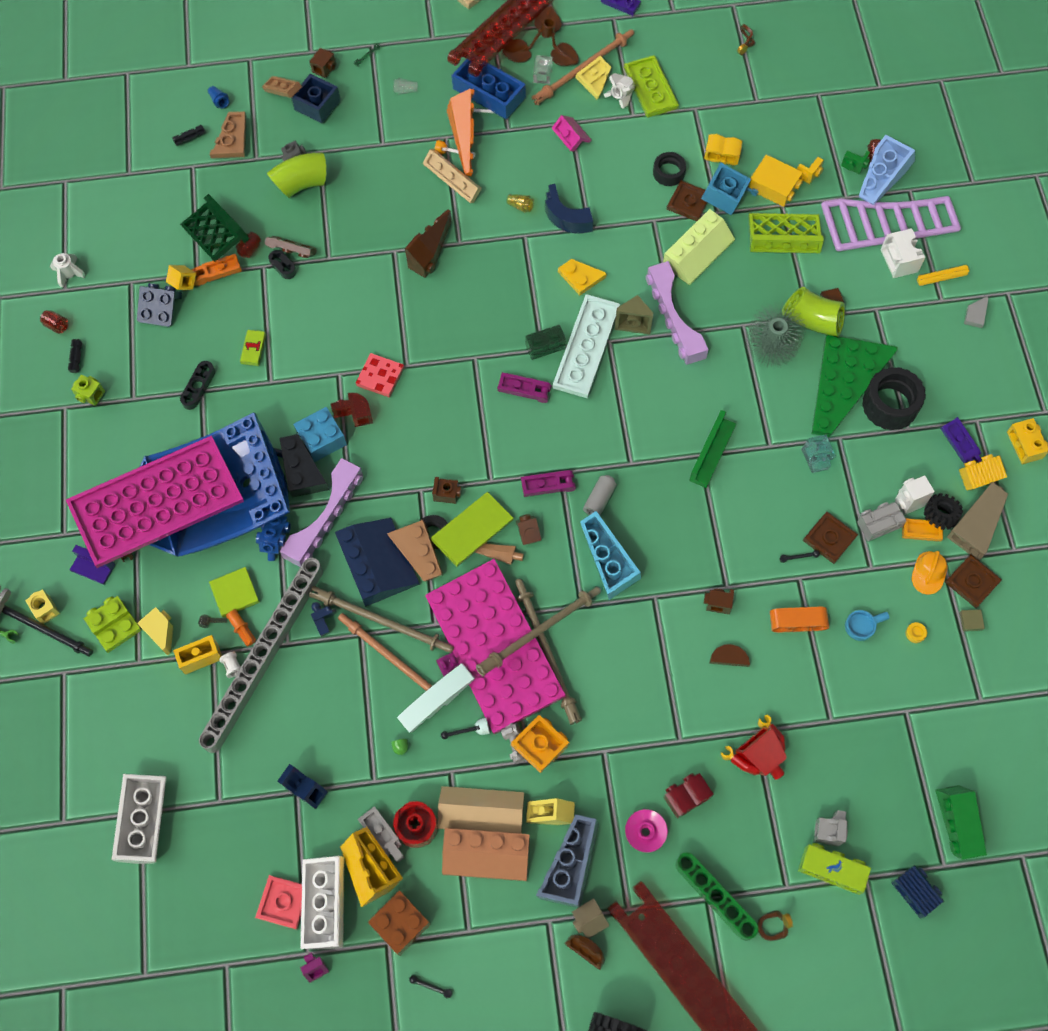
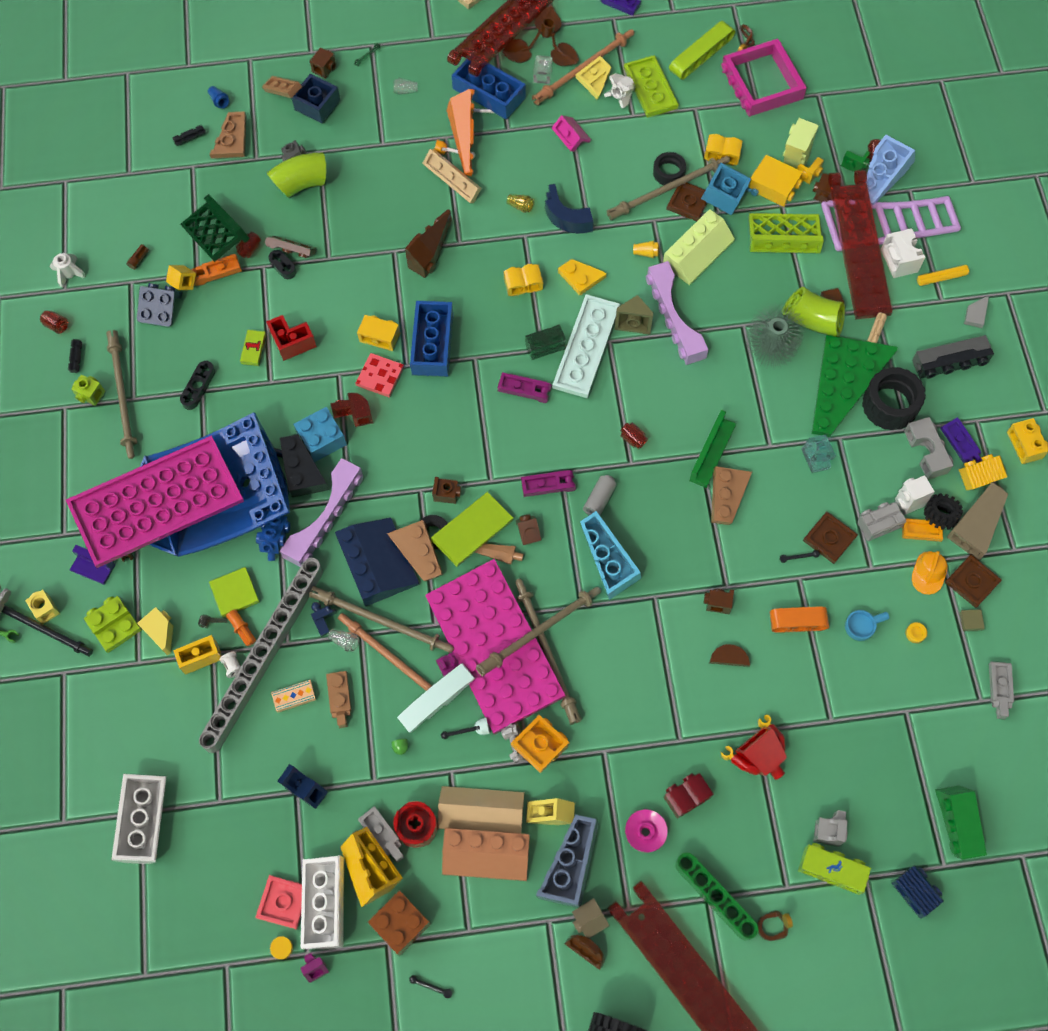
none -> dark tan bar [106,330,138,459]
none -> reddish brown piece [126,244,149,270]
none -> red brick [266,315,317,361]
none -> yellow tile [270,936,293,960]
none -> light nougat tile [271,680,316,713]
none -> medium nougat hinge [326,671,352,728]
none -> clear cone [328,628,359,652]
none -> yellow brick [357,315,400,351]
none -> blue brick [410,301,453,377]
none -> yellow brick [504,264,543,296]
none -> dark tan bar [606,156,730,220]
none -> clear red brick [620,422,648,450]
none -> yellow cone [633,240,659,258]
none -> lime beam [669,21,735,80]
none -> medium nougat wing [711,466,752,525]
none -> dark pink window [721,39,806,117]
none -> yellowish green wedge [783,118,819,169]
none -> reddish brown brick [812,173,839,203]
none -> clear red hinge [828,170,893,320]
none -> tan axle [867,312,887,343]
none -> light grey arch [904,417,953,480]
none -> piece [912,335,994,379]
none -> light grey hinge [989,662,1014,719]

